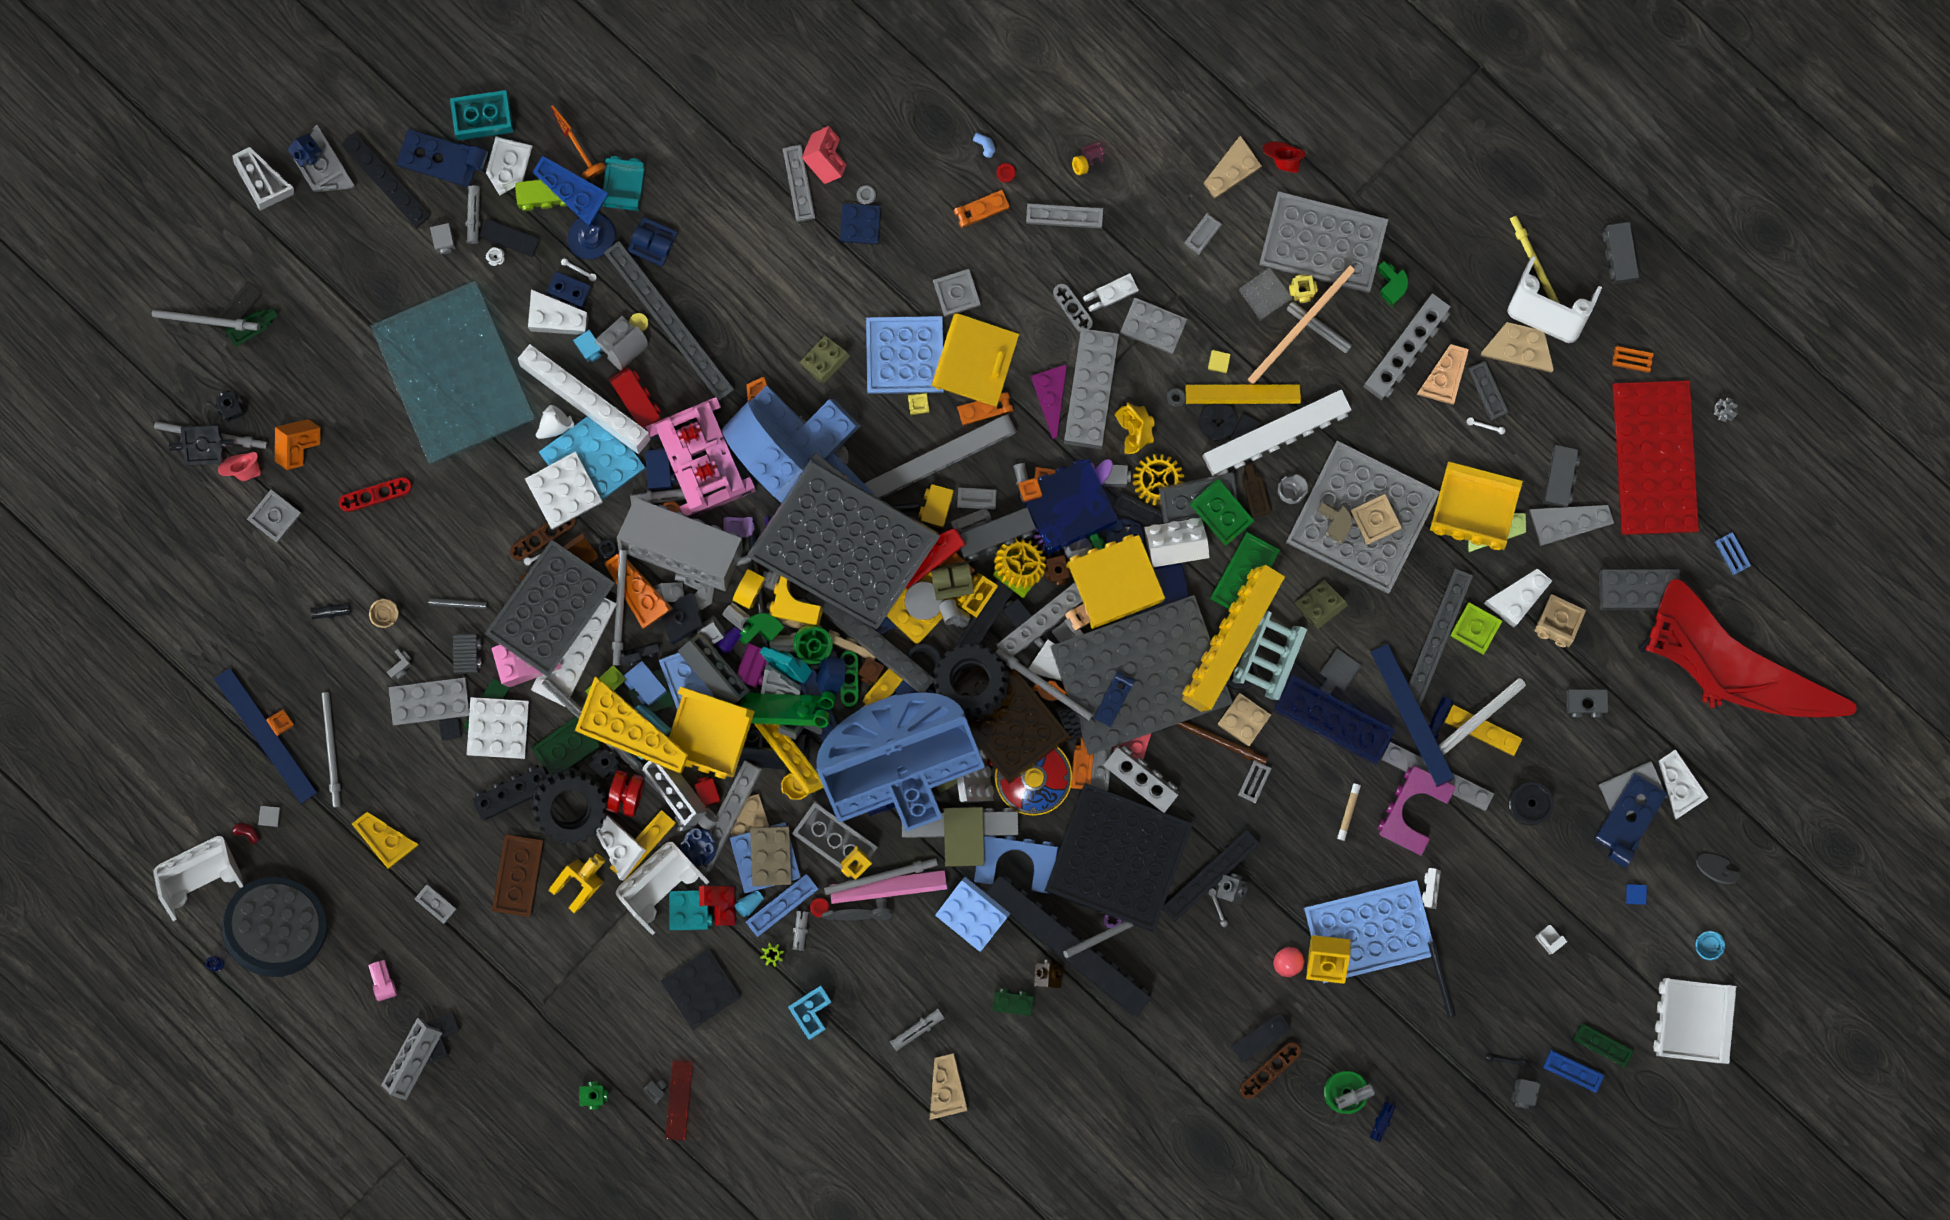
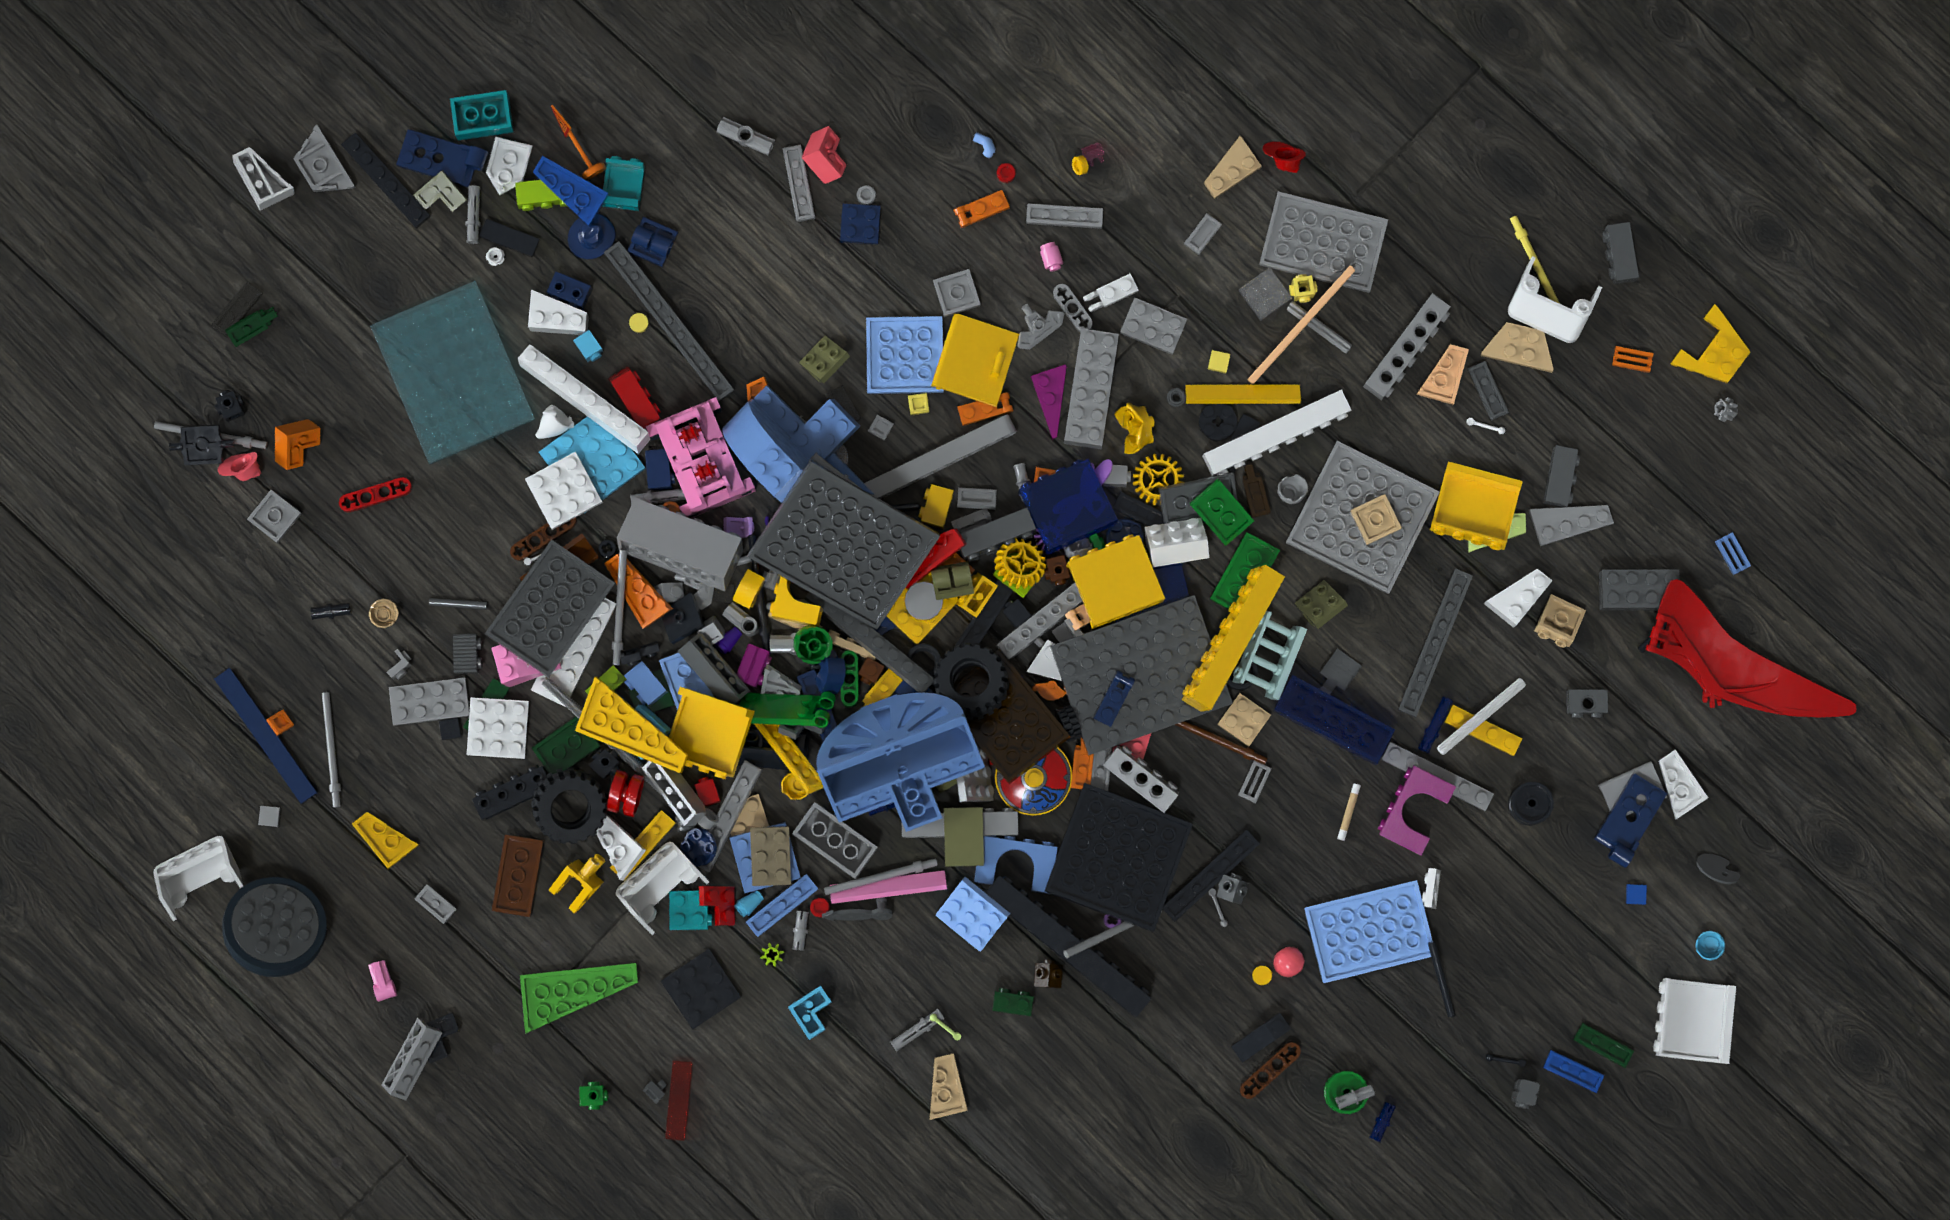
light grey bar [152,310,260,331] -> none
clear blue pin [205,956,224,972] -> none
dark red arm [232,823,260,845] -> none
dark blue brick [287,134,322,167] -> none
light grey brick [430,223,456,254] -> none
white hinge [561,258,597,282] -> none
light grey brick [595,316,648,371] -> none
green brick [739,613,784,644] -> none
teal plate [760,647,812,683] -> none
yellow brick [841,845,872,880] -> none
light grey piece [939,599,971,628] -> none
light grey bar [996,649,1093,721] -> none
orange tile [1018,478,1042,502] -> none
yellow slope [1306,935,1350,984] -> none
dark tan brick [1316,503,1352,544] -> none
dark blue tile [1371,644,1454,787] -> none
green brick [1377,261,1408,307] -> none
lime plate [1450,603,1502,655] -> none
white panel [1535,925,1567,954] -> none
red plate [1612,381,1699,535] -> none
none -> plate [413,170,467,212]
none -> bright green wing [520,963,638,1034]
none -> light grey piece [716,117,775,156]
none -> light grey tile [868,414,894,441]
none -> yellowish green hinge [930,1014,961,1040]
none -> light grey piece [1017,304,1064,350]
none -> bright pink brick [1040,242,1063,272]
none -> yellow tile [1252,966,1272,985]
none -> yellow wing [1670,304,1750,383]

